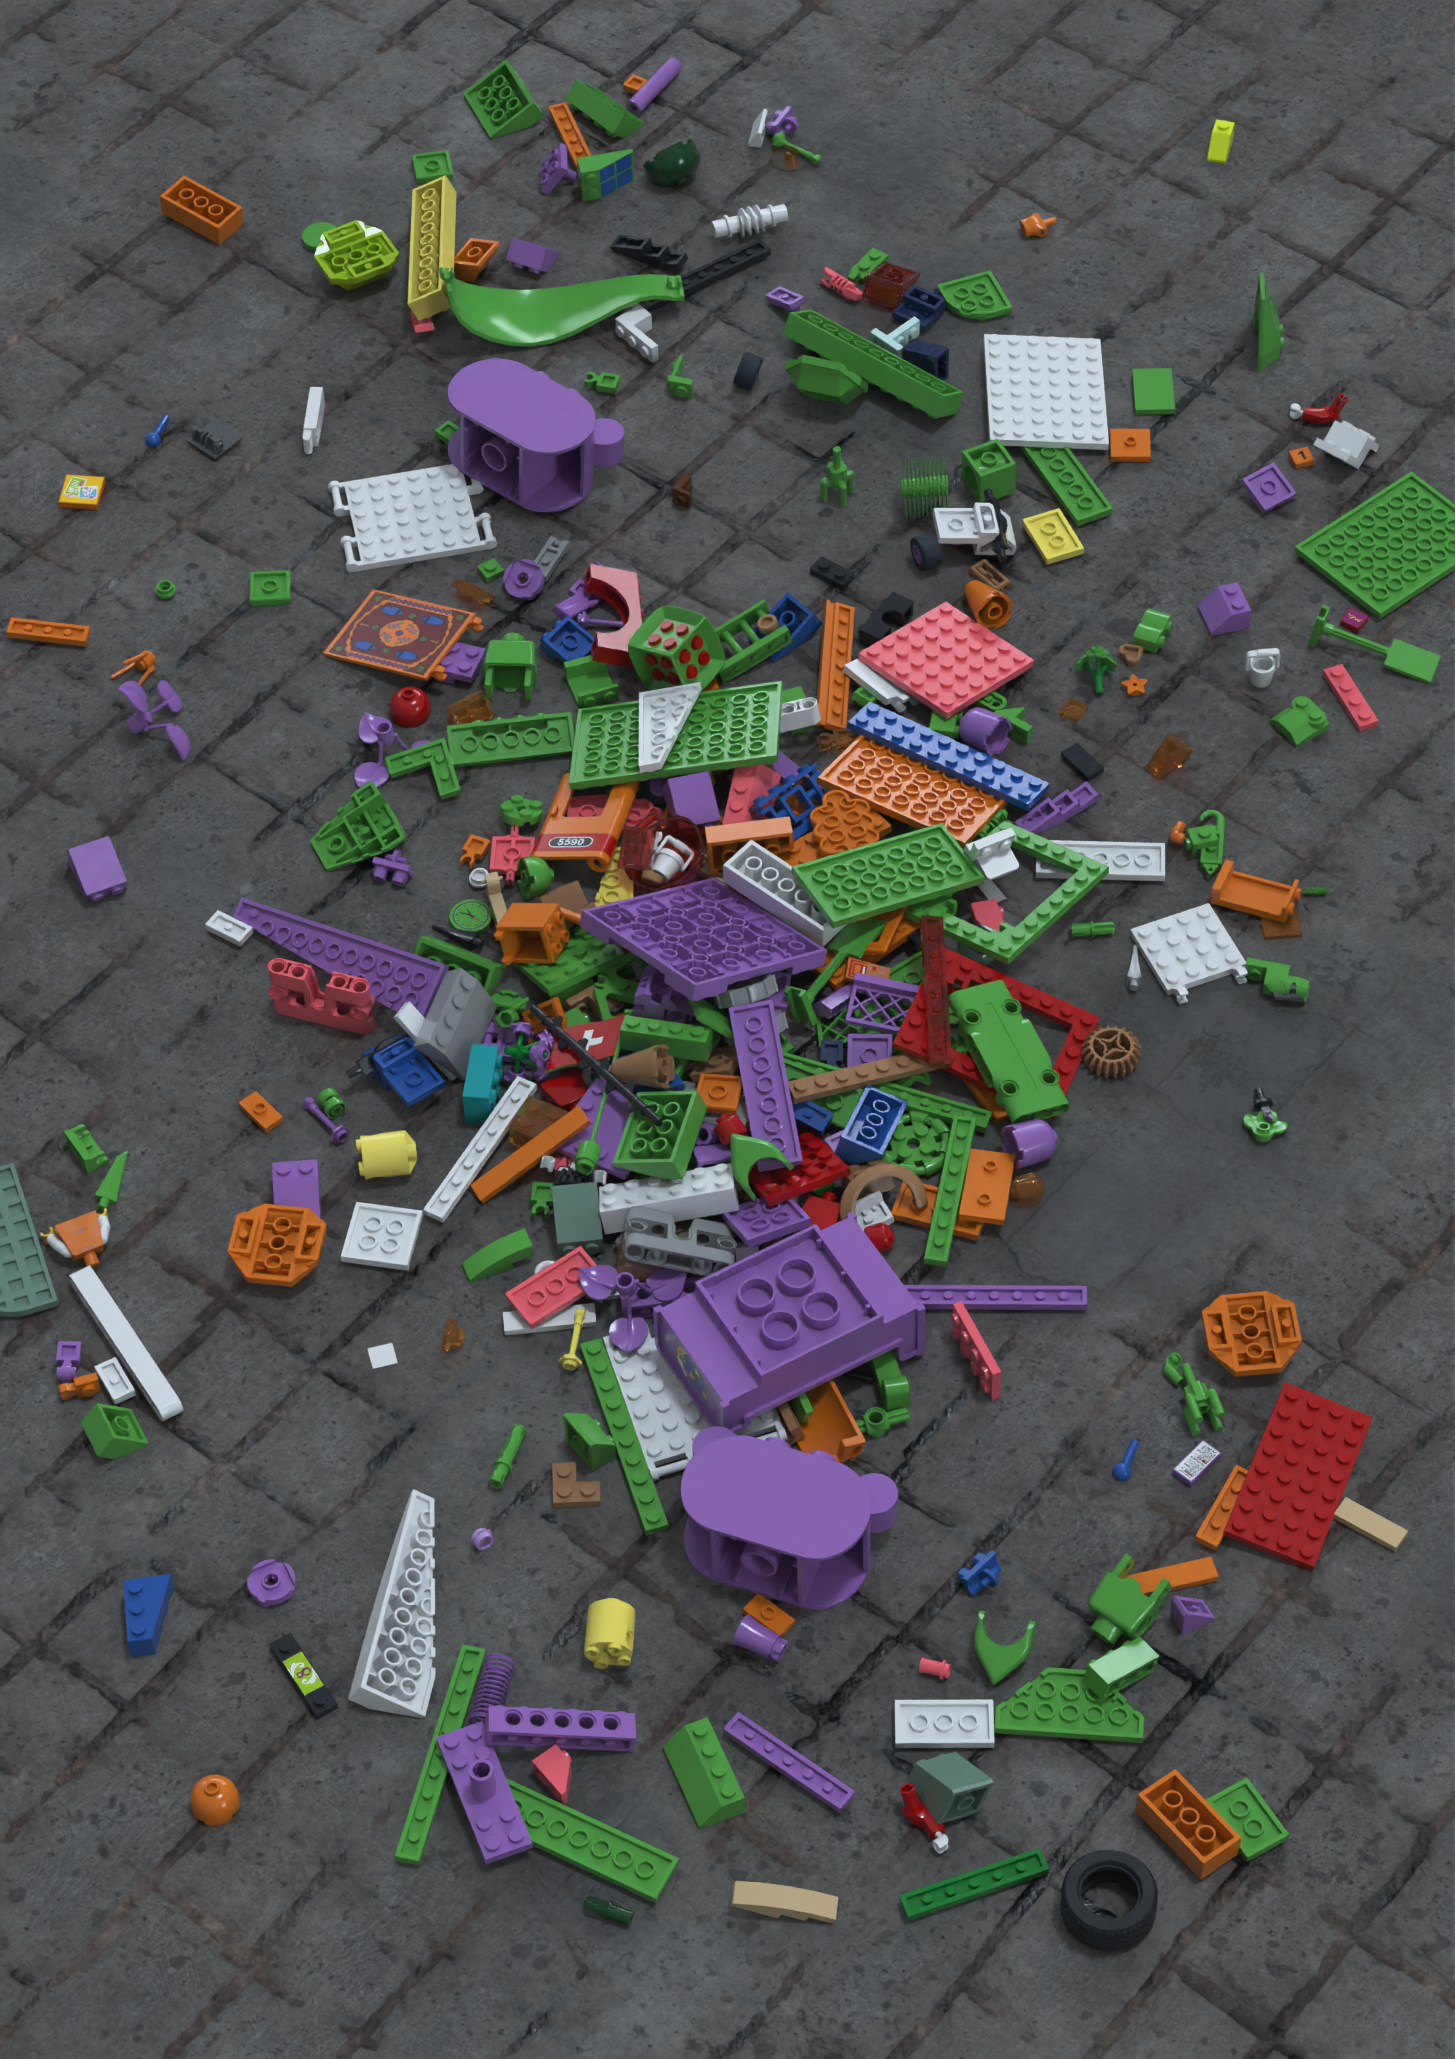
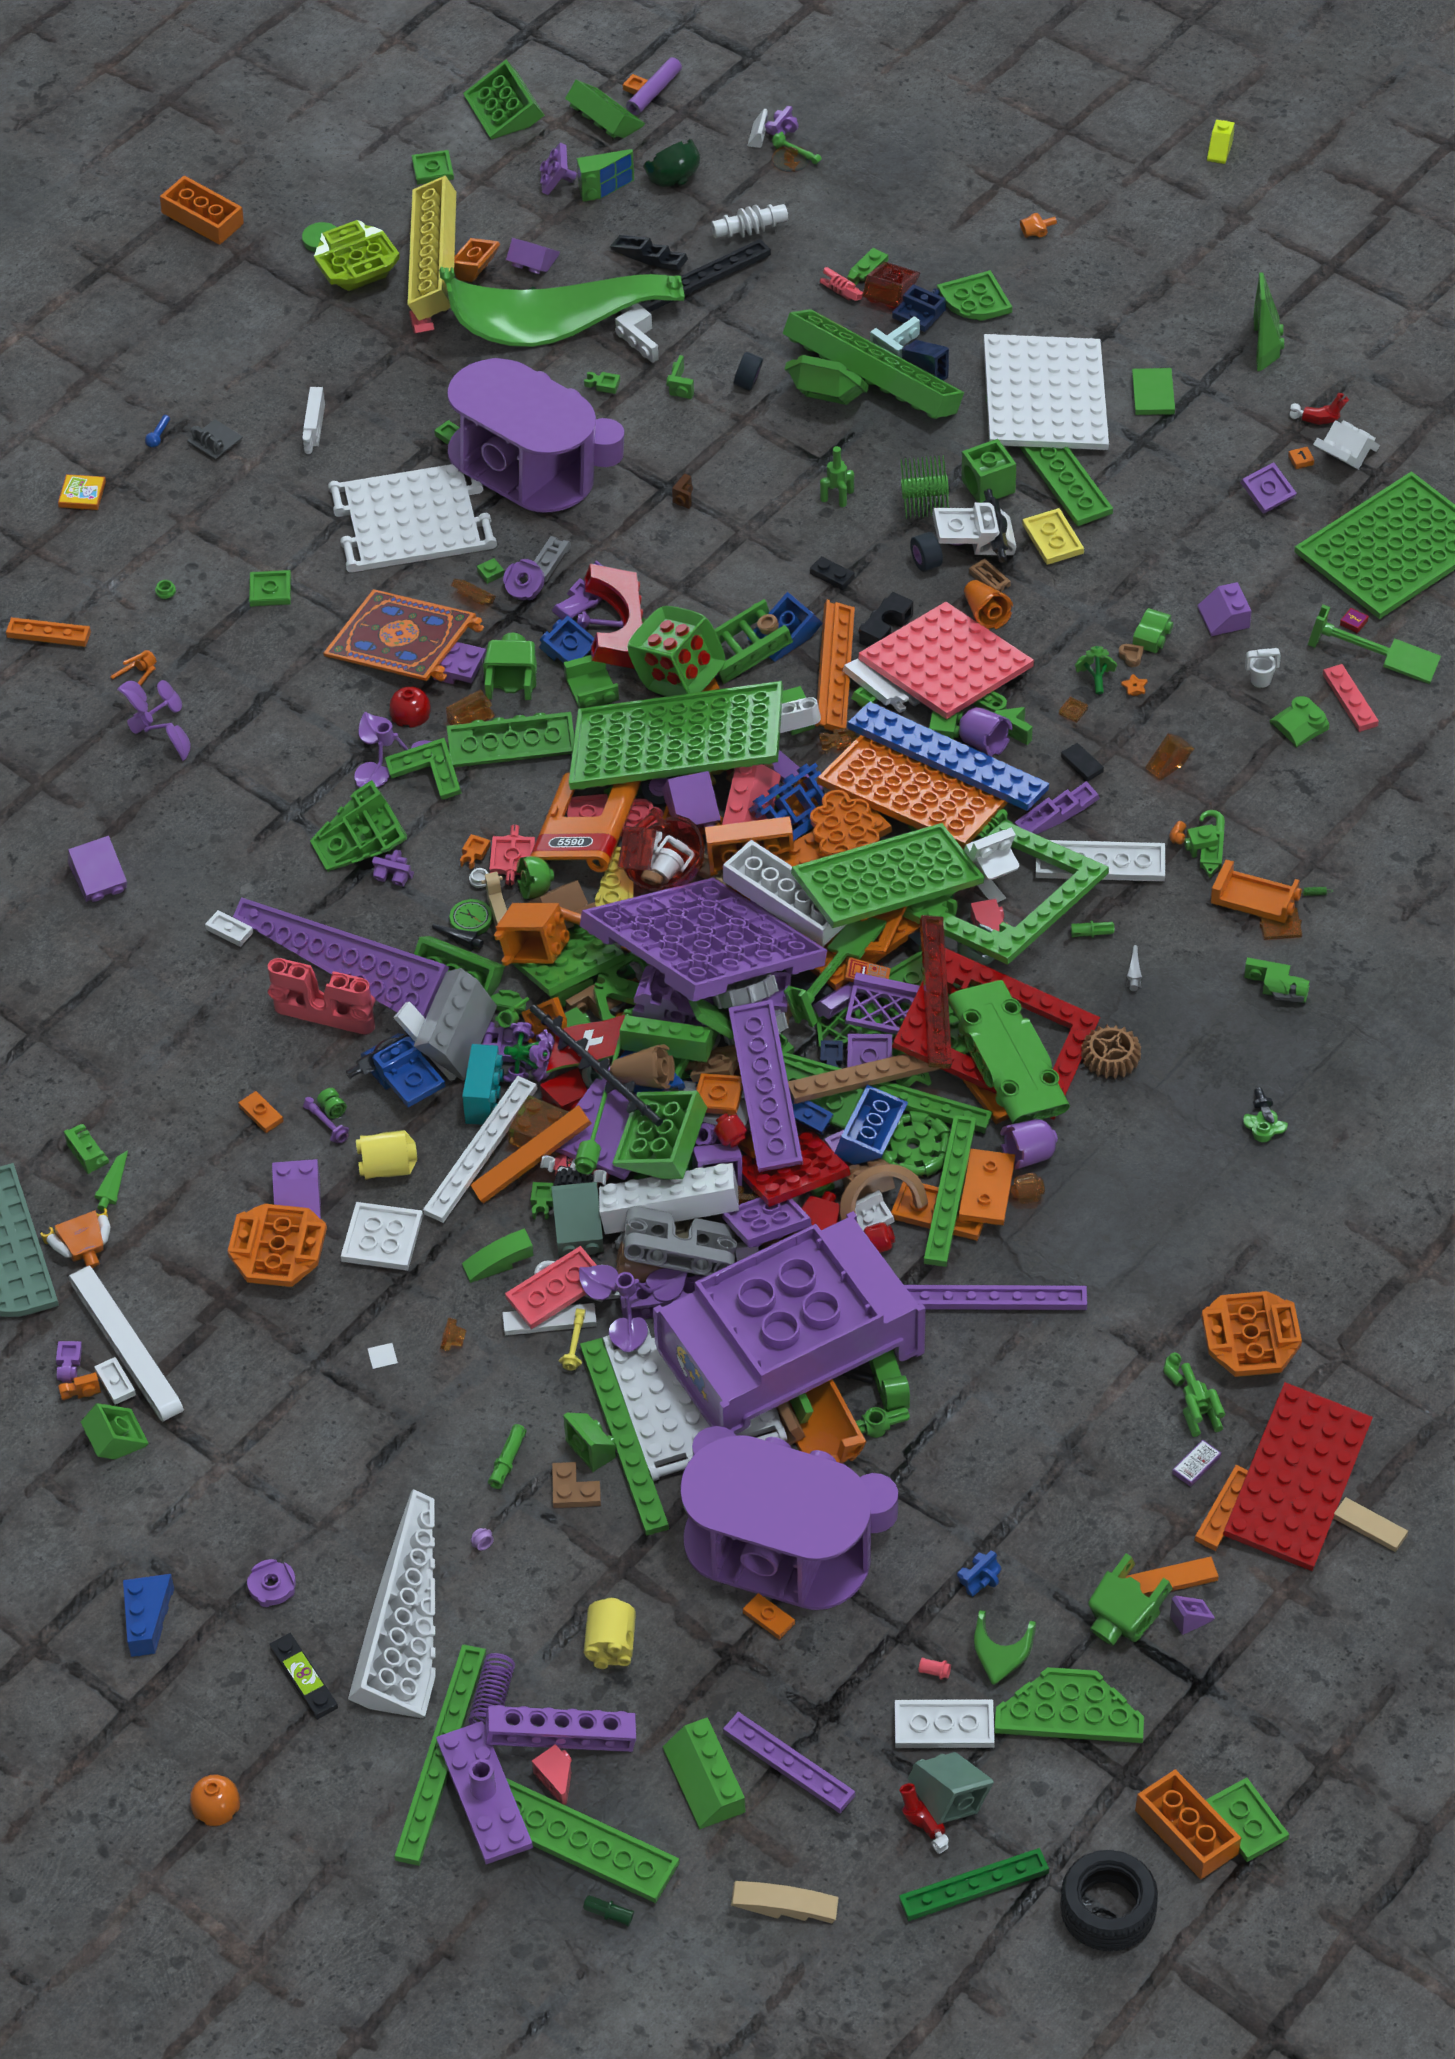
bright green plate [500,795,542,826] -> none
orange plate [548,102,592,173] -> none
white wing [639,682,702,773] -> none
bright green animal [730,1134,794,1202] -> none
medium lavender plant [732,1614,789,1662] -> none
medium lavender plate [765,286,805,314] -> none
coral plate [950,1301,1001,1401] -> none
bright green brick [1082,1637,1159,1700] -> none
orange plate [1110,429,1151,462] -> none
blue bar [1112,1439,1140,1481] -> none
white plate [1130,903,1248,1005] -> none

